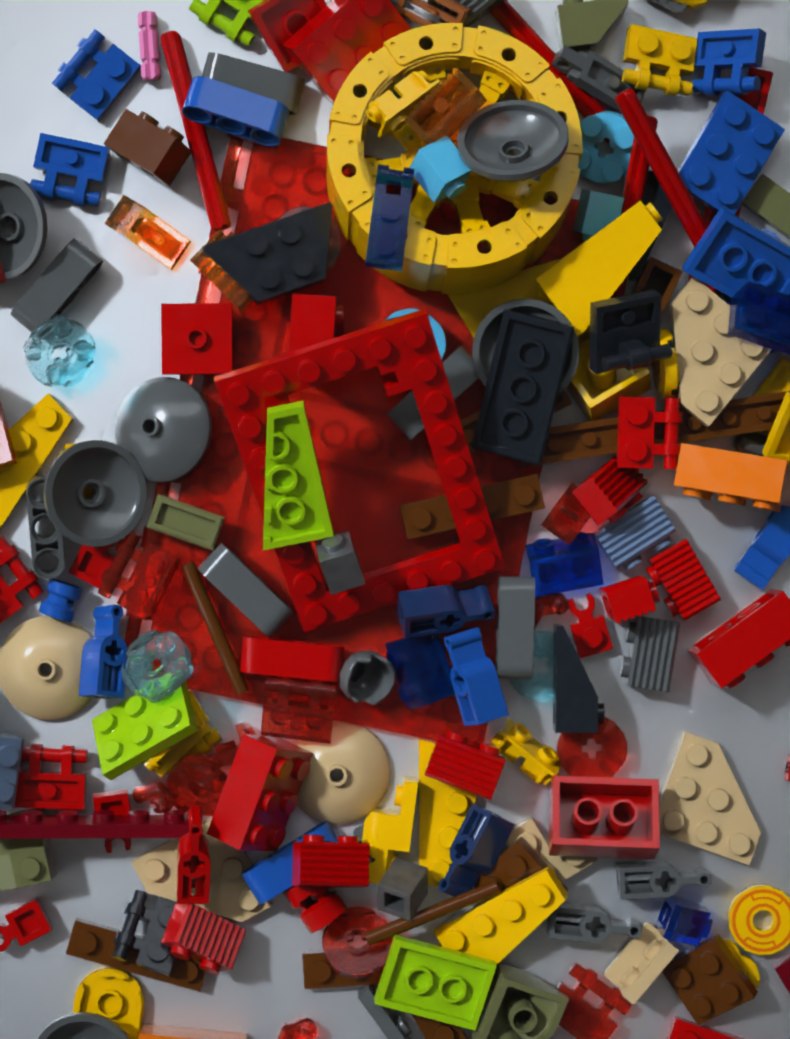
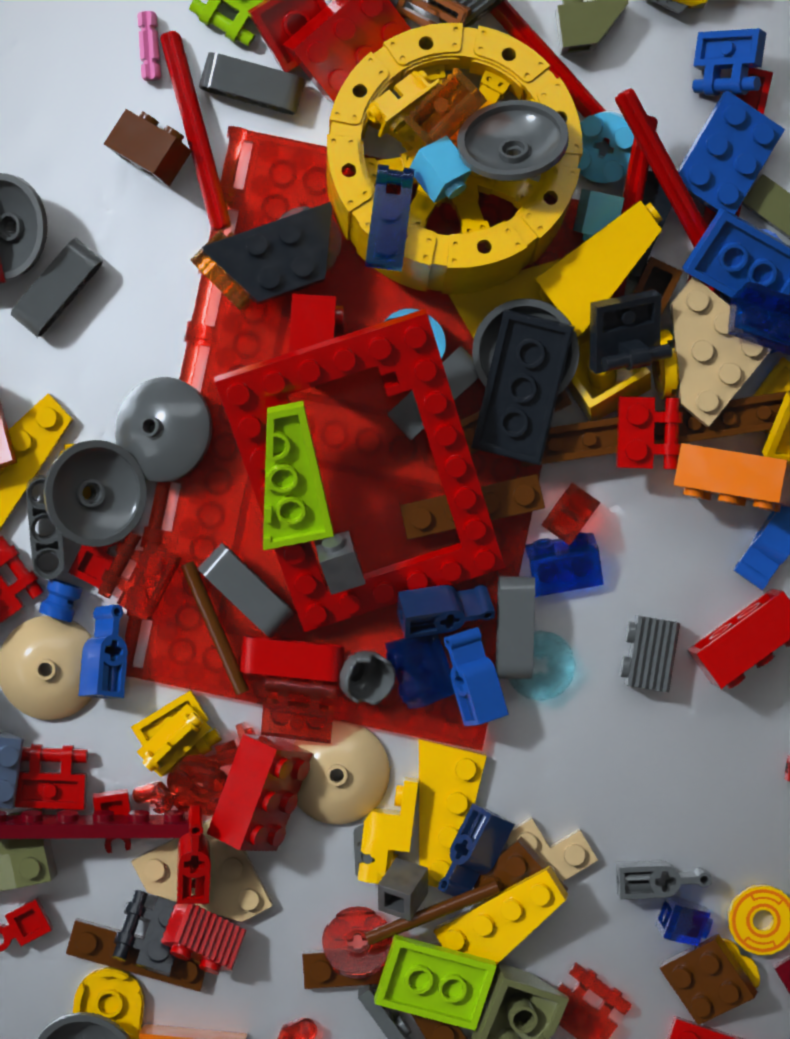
clear light blue plate [23,315,96,387] -> none
blue plate [30,133,110,207] -> none
blue plate [51,28,141,122] -> none
lime plate [92,670,198,781] -> none
clear orange slope [104,195,191,270] -> none
clear light blue plate [121,630,194,703] -> none
olive tile [147,494,226,550] -> none
red plate [161,303,233,375] -> none
blue beam [182,76,289,147] -> none
blue beam [241,820,337,905] -> none
red wheel [283,886,348,933] -> none
red brick [292,835,370,888] -> none
red brick [424,730,506,800] -> none
yellow hinge [491,718,563,786] -> none
clear red arm [534,592,569,630] -> none
dark grey piece [546,902,642,943] -> none
red brick [549,775,660,860] -> none
dark grey hinge [551,45,646,112] -> none
black slope [553,624,605,733] -> none
clear red plate [556,717,627,778] -> none
red plate [567,593,613,659] -> none
red brick [571,454,648,526] -> none
sand blue brick [592,496,676,571] -> none
red brick [599,576,660,624] -> none
tan bracket [604,922,679,1005] -> none
yellow plate [622,24,698,97] -> none
red brick [646,539,721,621] -> none
tan plate [659,731,761,865] -> none
dark grey arm [734,432,768,456] -> none

